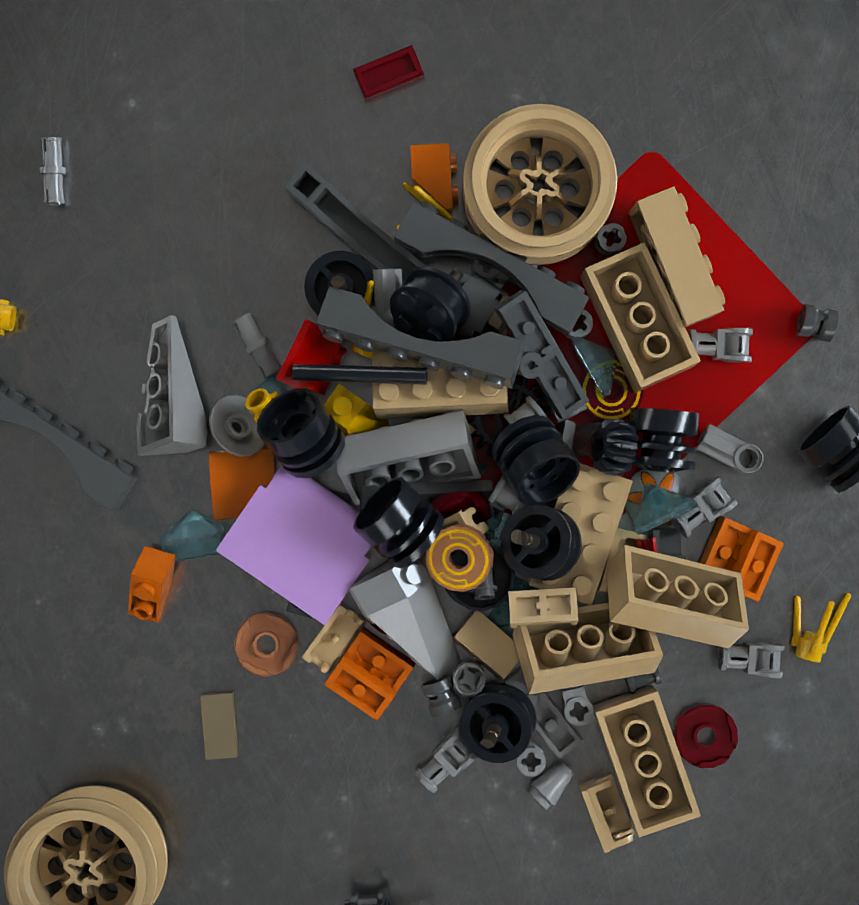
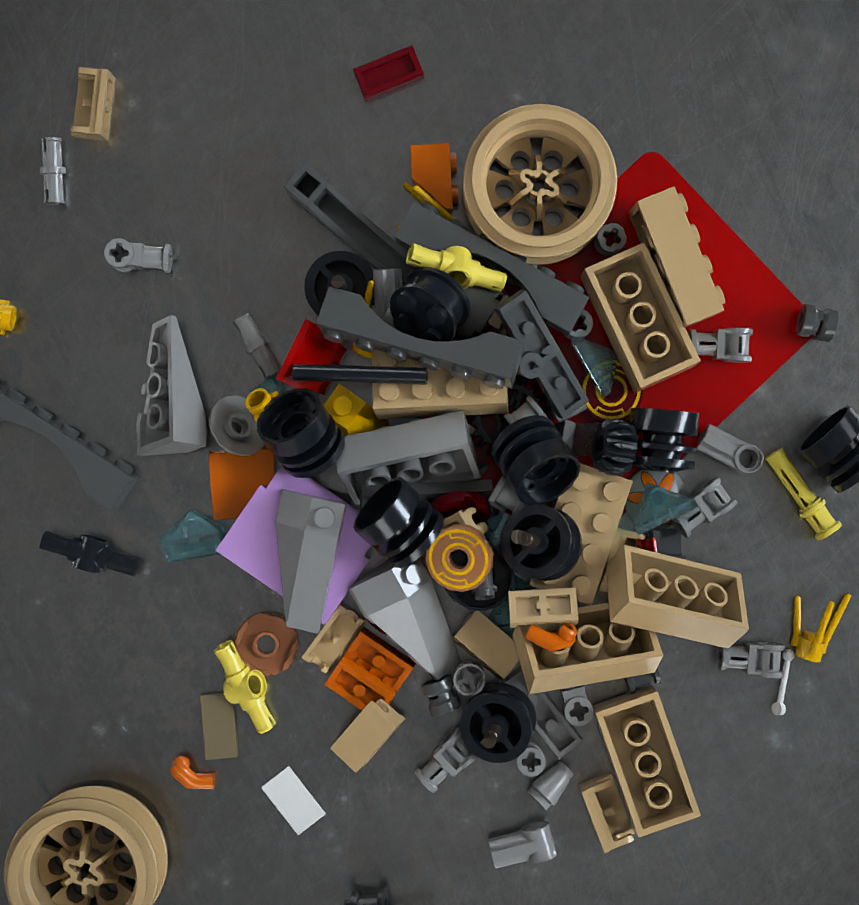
orange slope [128,546,176,623] -> none
dark red tile [673,703,738,768] -> none
orange slope [699,516,784,602] -> none
none -> black pin [39,531,140,576]
none -> tan hinge [70,67,116,141]
none -> light grey connector [104,238,172,273]
none -> orange arm [170,756,215,790]
none -> light yellow pin [213,640,276,734]
none -> white sticker [261,766,326,835]
none -> light grey wedge [275,489,348,634]
none -> tan hinge [330,699,405,773]
none -> light yellow pin [406,243,507,293]
none -> light grey piece [488,821,557,869]
none -> orange arm [525,623,577,652]
none -> light yellow pin [765,447,842,541]
none -> white hinge [772,649,795,715]

